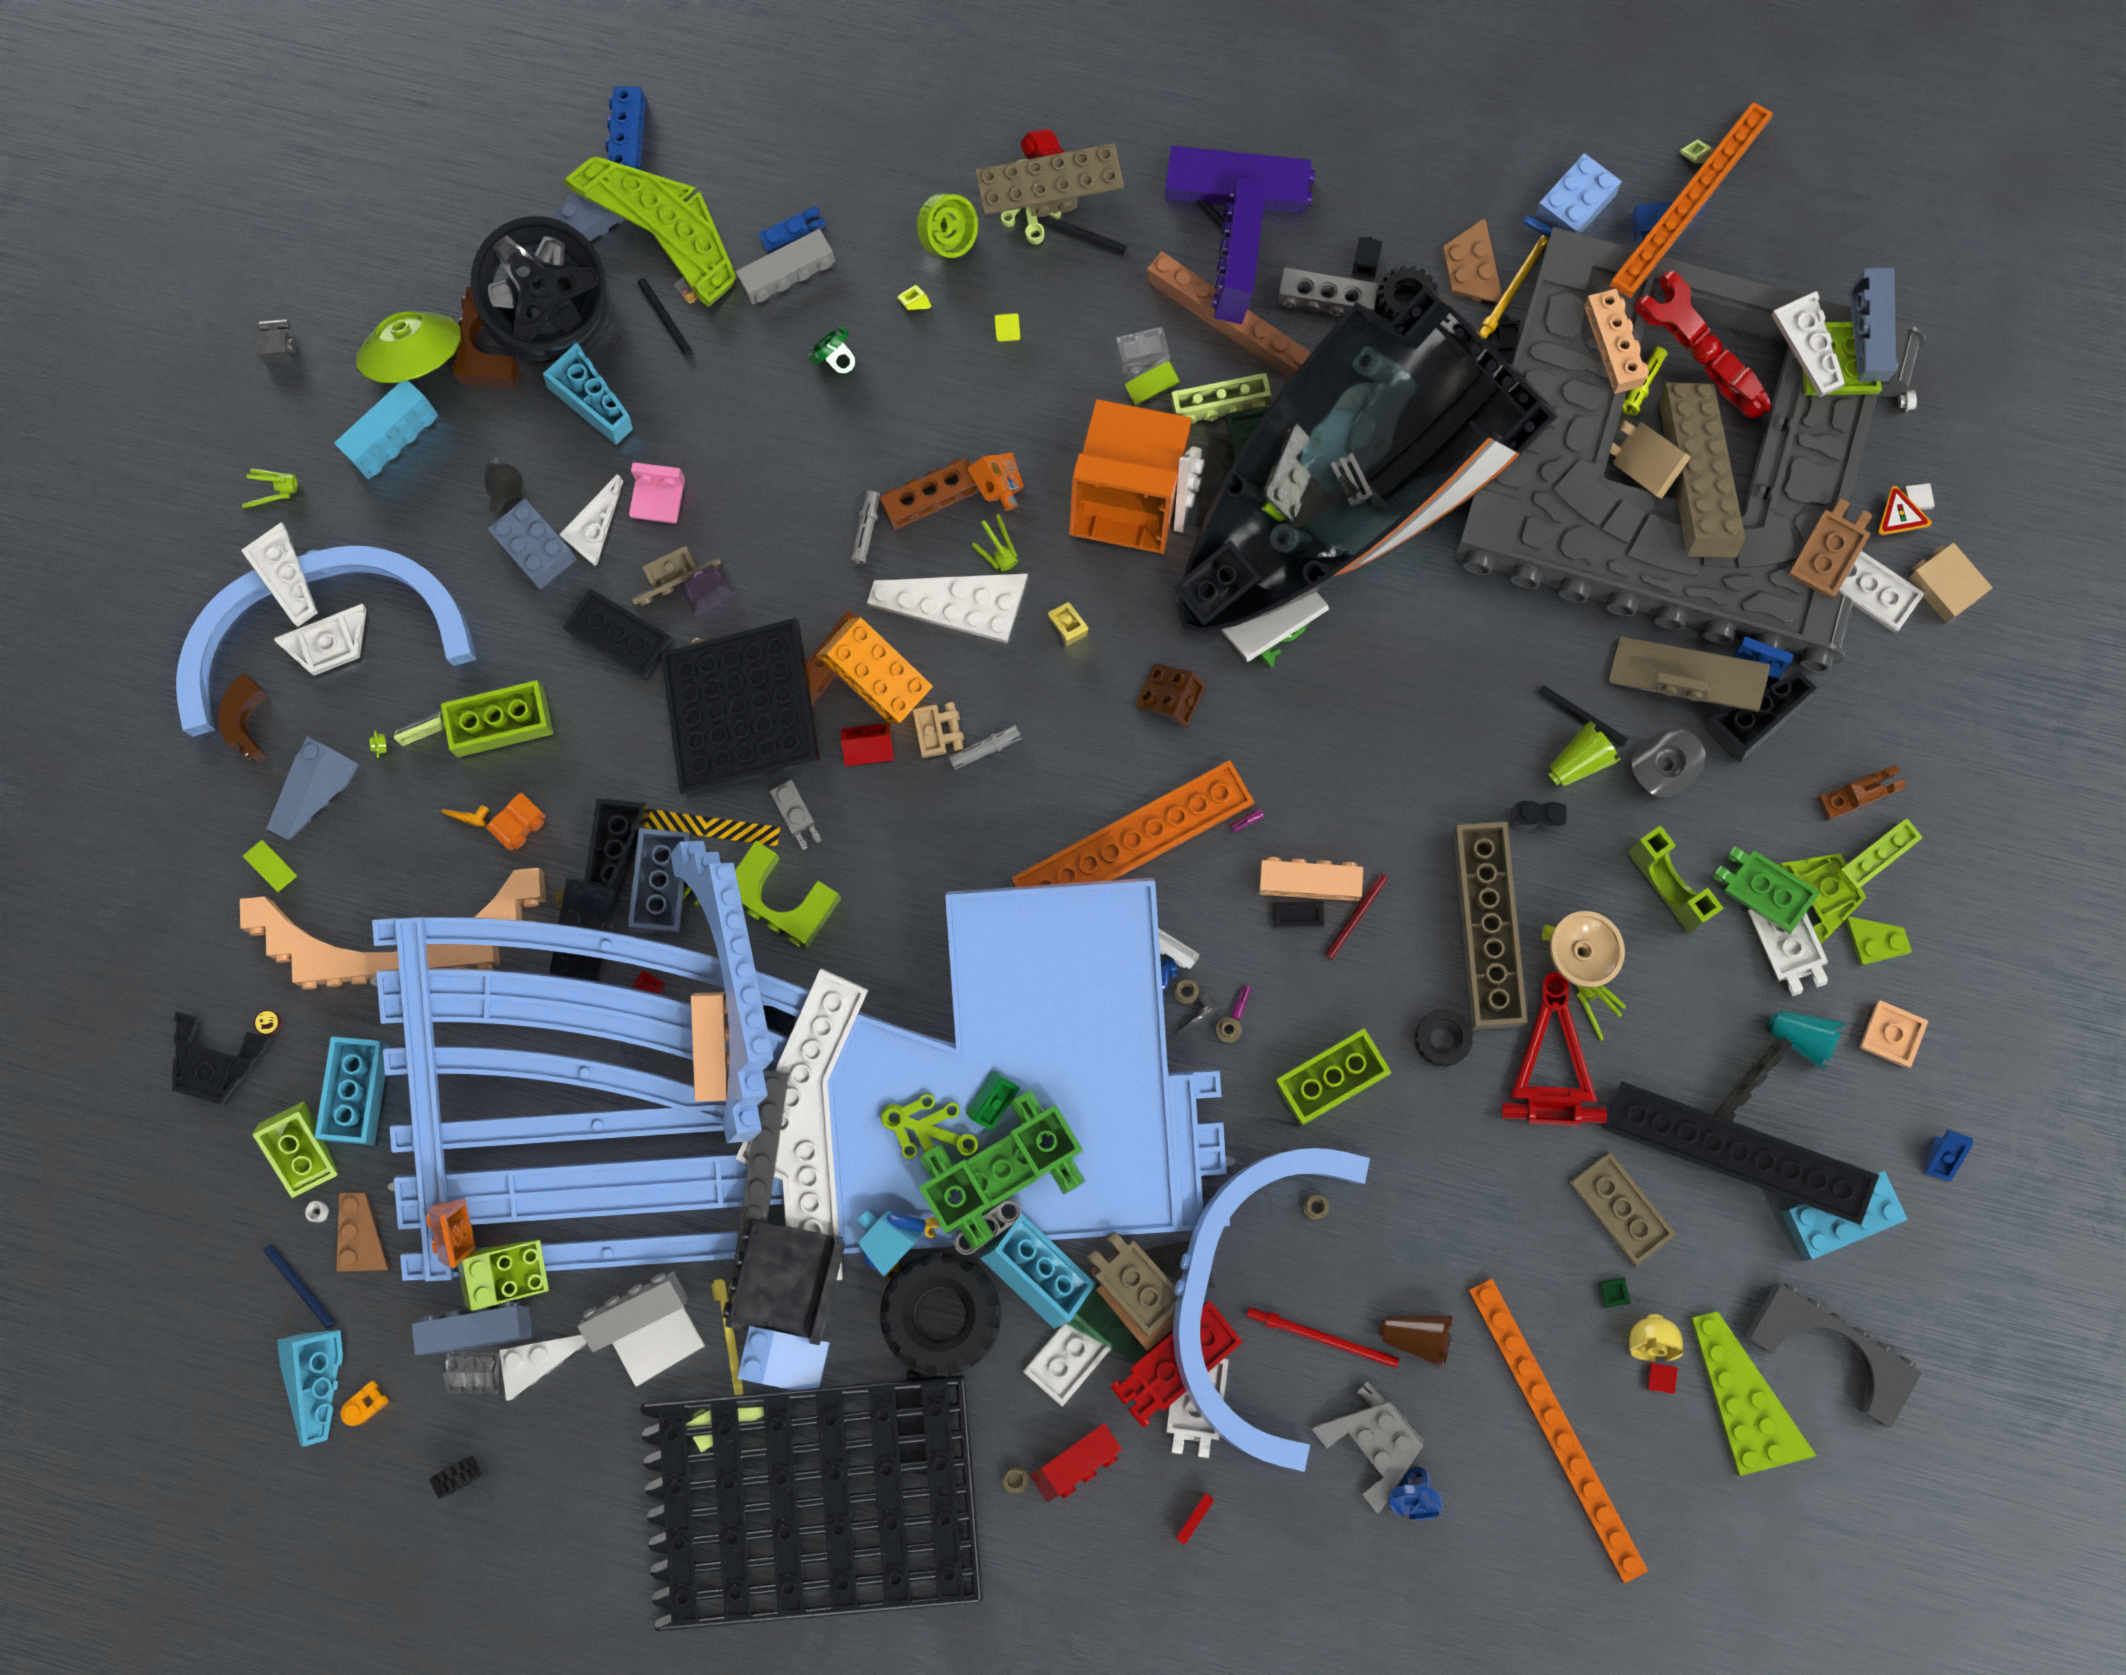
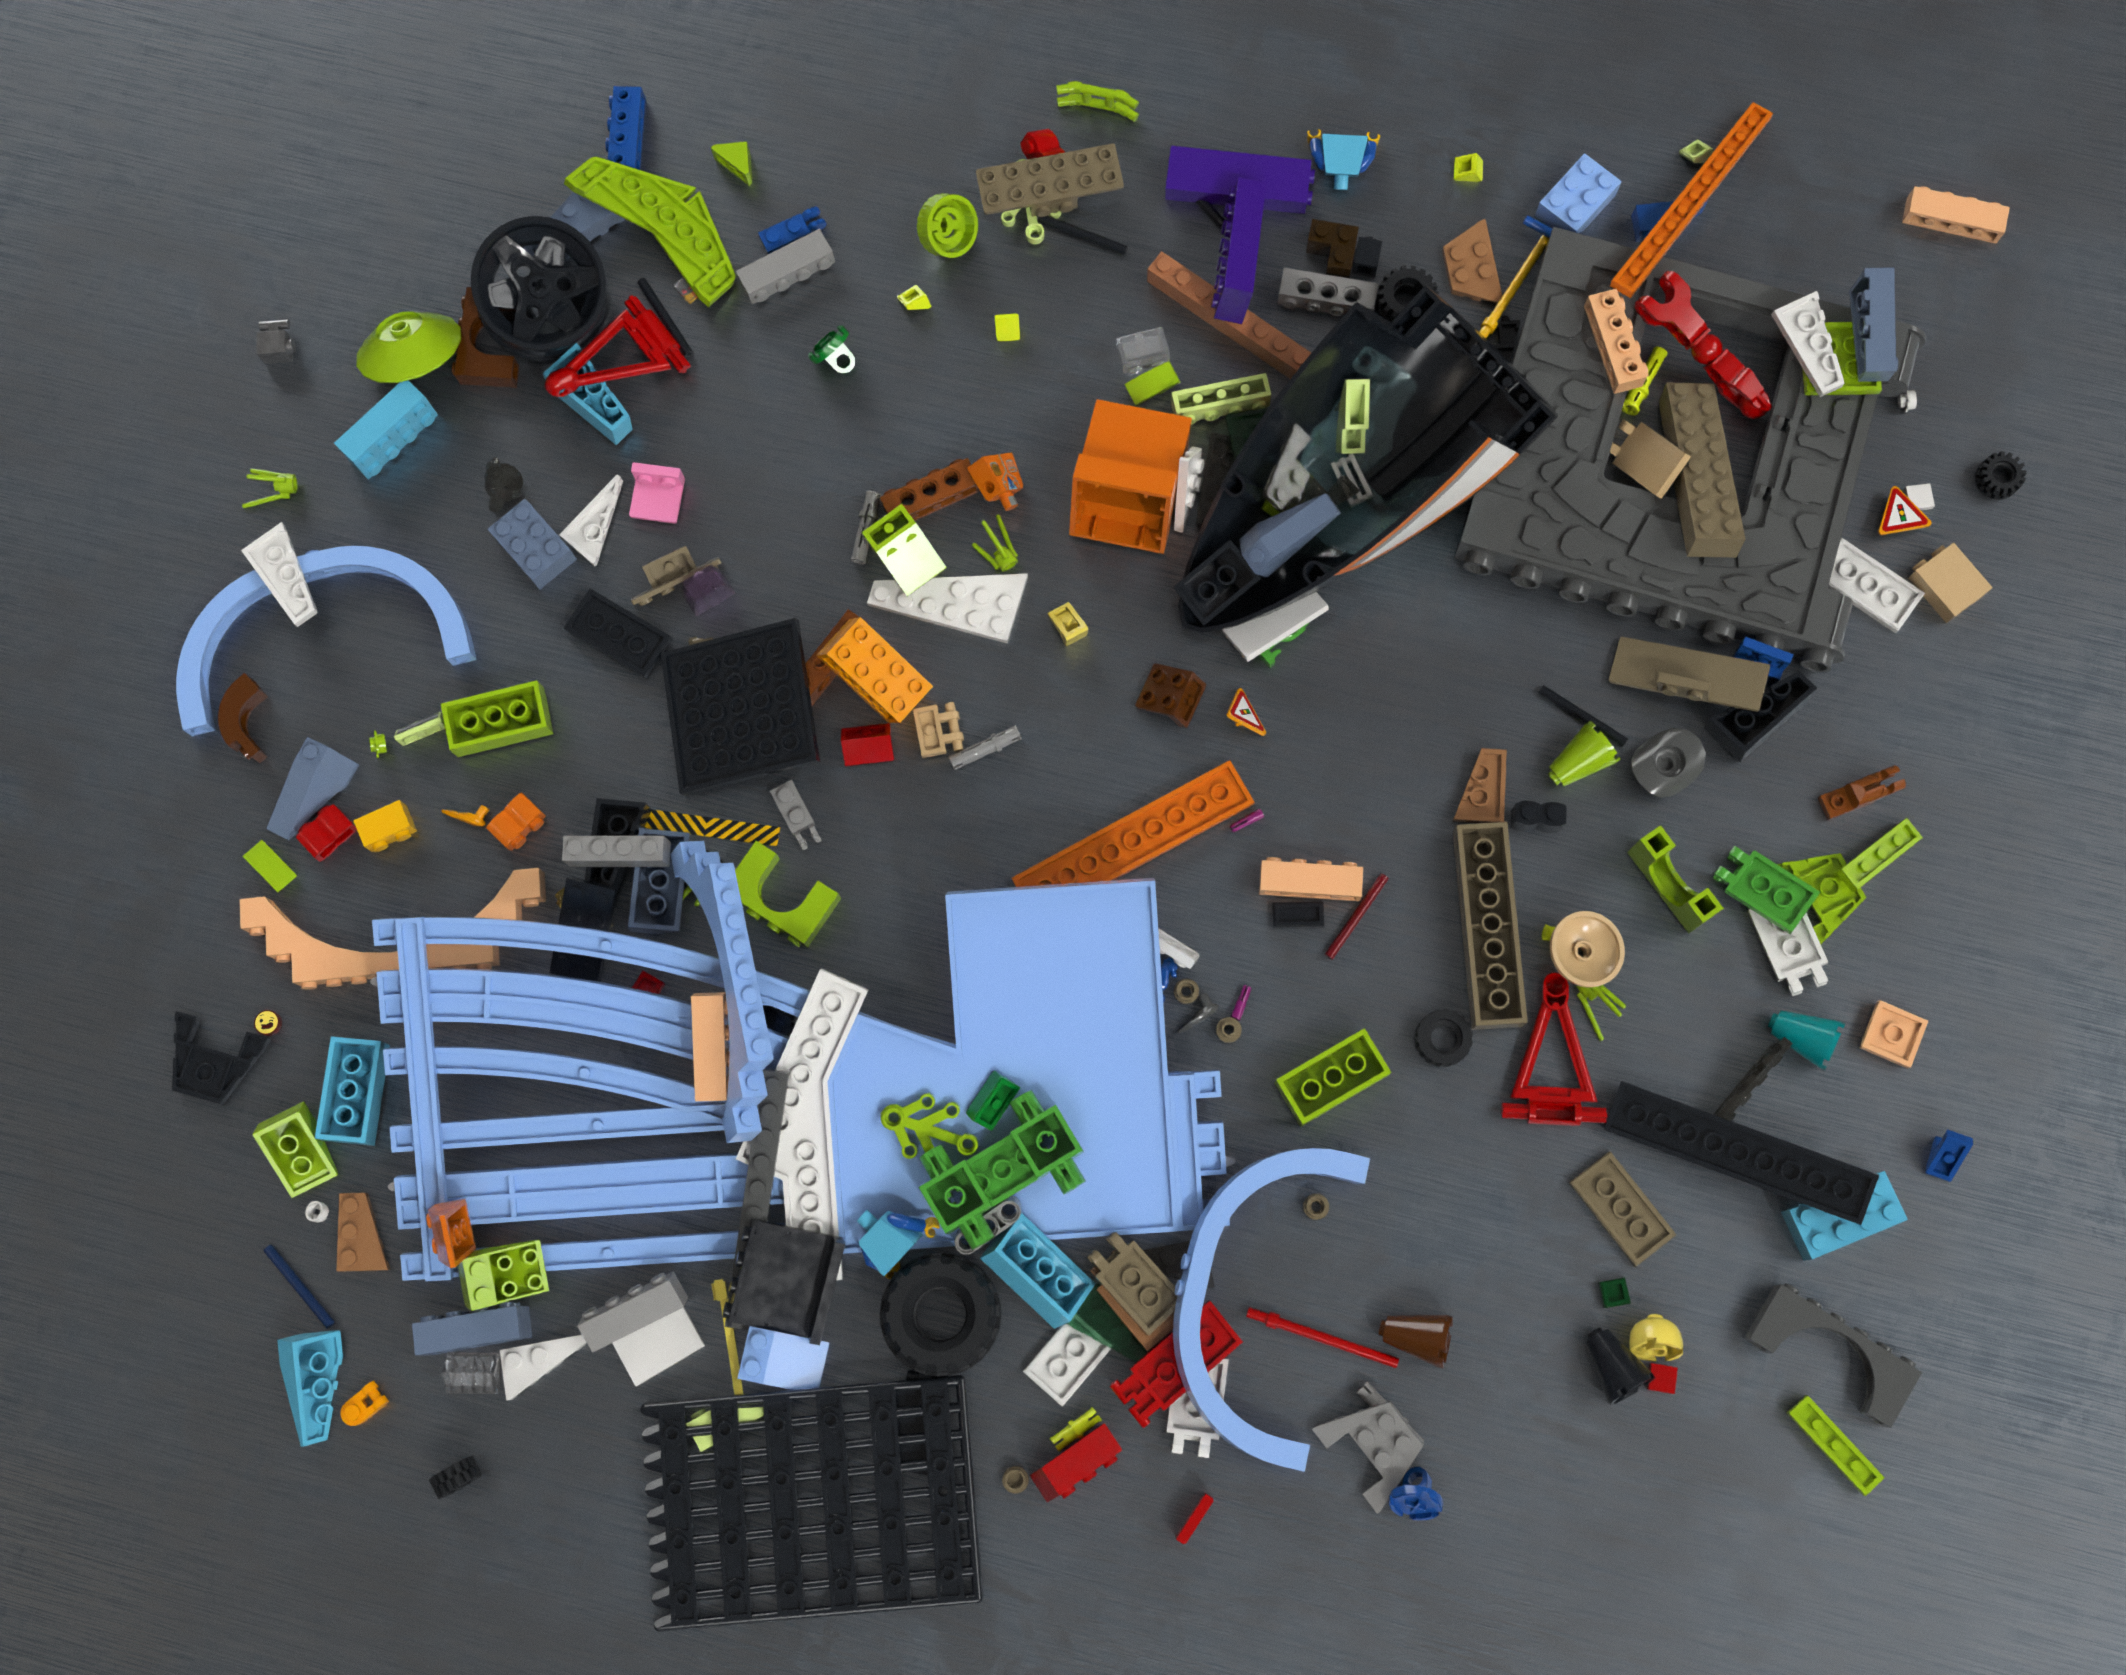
white wing [274,604,367,676] -> none
orange plate [1468,1279,1648,1584] -> none
lime wing [1690,1311,1817,1476] -> none
medium nougat tile [1788,498,1872,599] -> none
lime wing [1845,917,1912,966] -> none
none -> red brick [296,804,357,862]
none -> yellow brick [353,800,417,852]
none -> red piece [545,295,691,397]
none -> light grey brick [562,836,671,867]
none -> lime slope [711,141,752,186]
none -> slope [862,504,947,597]
none -> neon yellow pin [1049,1407,1102,1452]
none -> lime piece [1056,81,1139,122]
none -> piece [1226,688,1266,736]
none -> sand blue wedge [1239,493,1341,577]
none -> dark brown brick [1306,219,1359,278]
none -> medium azure torso [1307,129,1380,191]
none -> yellowish green slope [1336,379,1370,454]
none -> medium nougat wing [1453,748,1507,823]
none -> neon yellow slope [1454,153,1483,182]
none -> black cone [1586,1327,1656,1405]
none -> lime plate [1787,1395,1885,1496]
none -> light nougat brick [1902,186,2010,244]
none -> black tyre [1975,451,2027,500]

